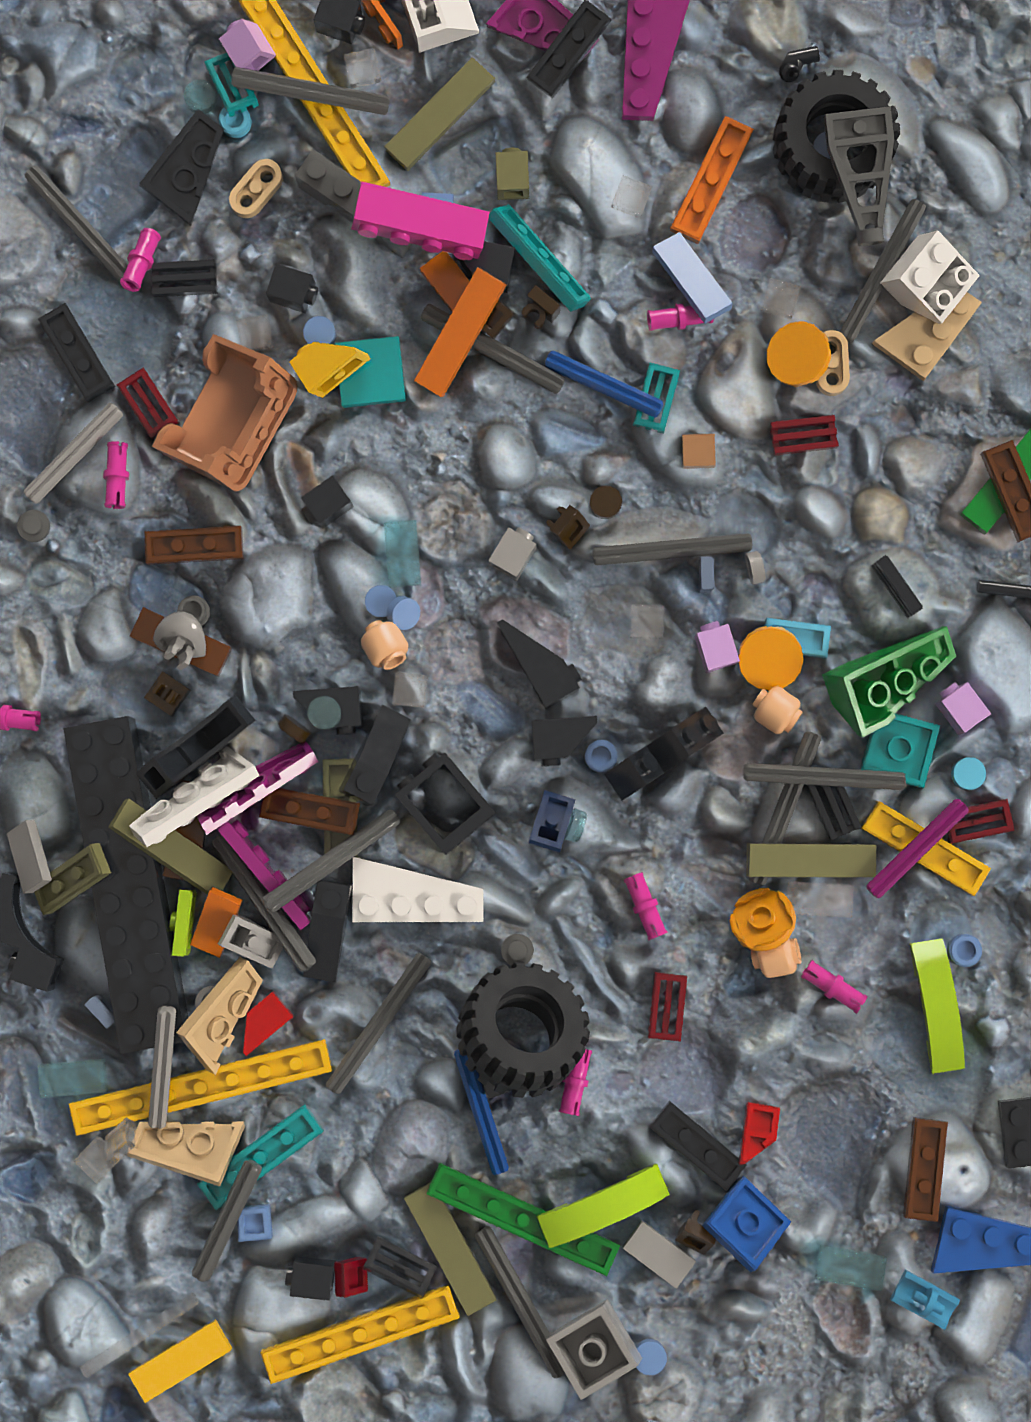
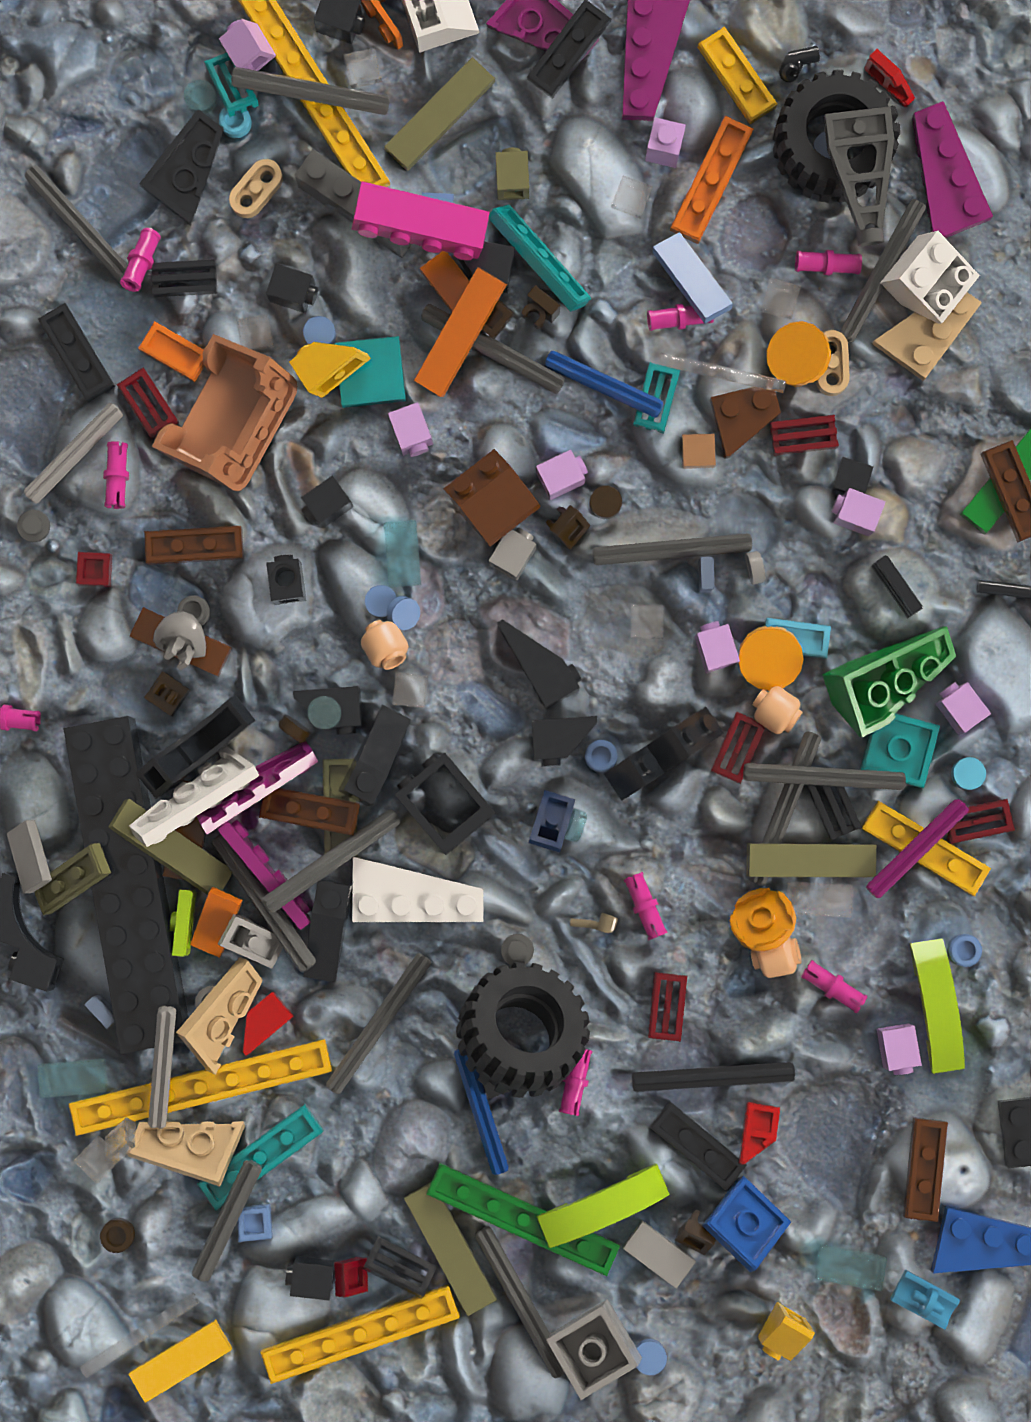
none -> dark red tile [76,552,113,587]
none -> dark brown tile [100,1218,135,1253]
none -> orange tile [138,321,204,382]
none -> black brick [266,555,307,605]
none -> lavender brick [388,402,433,457]
none -> reddish brown slope [443,449,541,547]
none -> lavender brick [536,450,588,501]
none -> dark tan hand [570,913,618,933]
none -> black axle [632,1062,795,1092]
none -> lavender brick [645,118,686,168]
none -> clear bar [658,353,786,393]
none -> yellow tile [697,26,777,124]
none -> reddish brown wing [710,382,781,459]
none -> dark red tile [710,712,765,784]
none -> yellow slope [758,1302,815,1361]
none -> dark pink pin [795,250,862,276]
none -> lavender brick [831,488,886,537]
none -> black tile [832,457,874,494]
none -> red tile [864,49,915,107]
none -> lavender brick [876,1023,922,1075]
none -> magenta wing [912,101,993,238]

